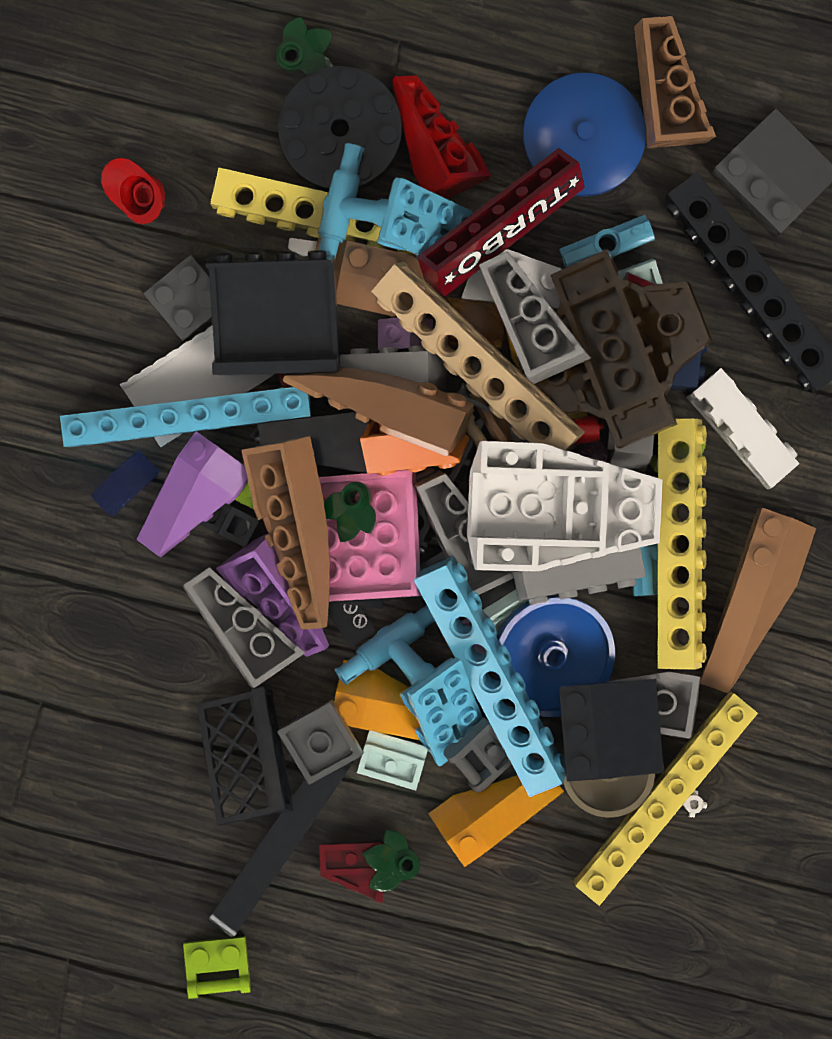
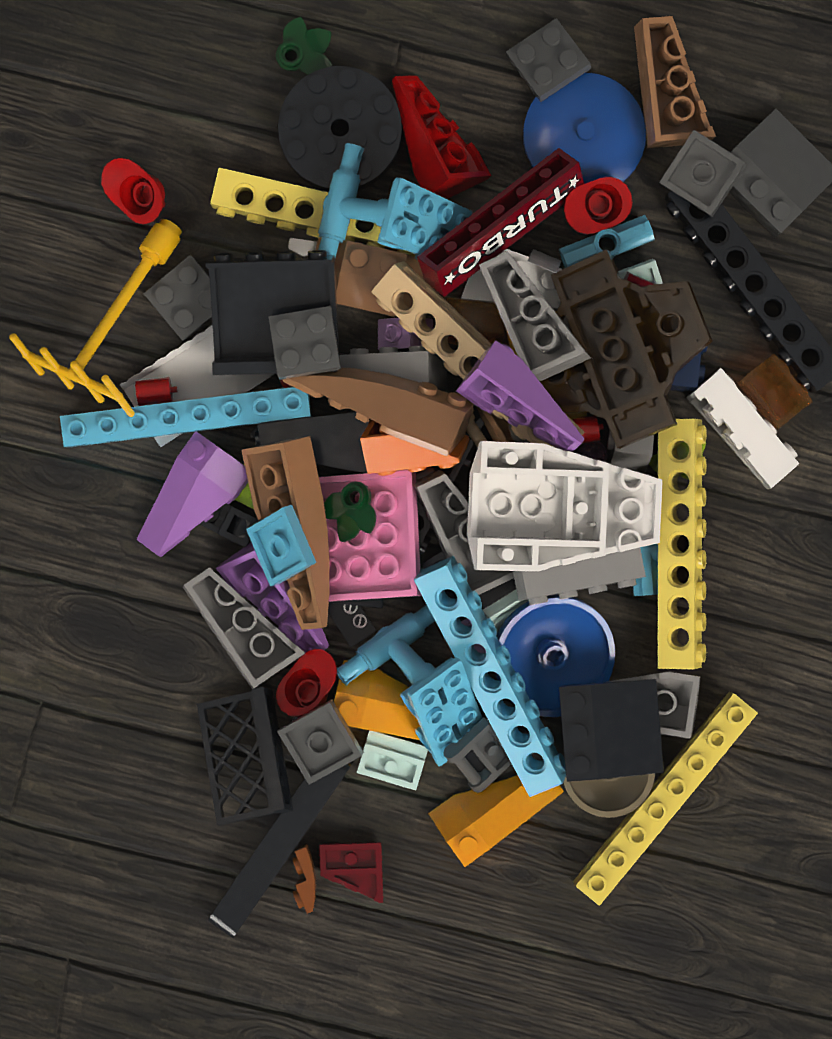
clear blue slope [91,450,160,517] -> none
lime plate [183,936,251,999] -> none
dark green plate [362,830,420,892] -> none
white piece [683,790,707,817] -> none
medium nougat wedge [700,508,816,693] -> none
none -> yellow piece [9,219,182,417]
none -> red piece [135,377,178,406]
none -> medium azure plate [246,505,316,587]
none -> dark grey plate [269,306,341,380]
none -> red piece [276,649,337,717]
none -> dark orange slope [292,844,316,914]
none -> medium lavender wedge [456,340,584,452]
none -> dark grey plate [506,18,591,102]
none -> white sticker [528,249,561,274]
none -> red piece [564,177,633,234]
none -> dark grey plate [659,130,747,217]
none -> clear orange bracket [737,354,812,430]

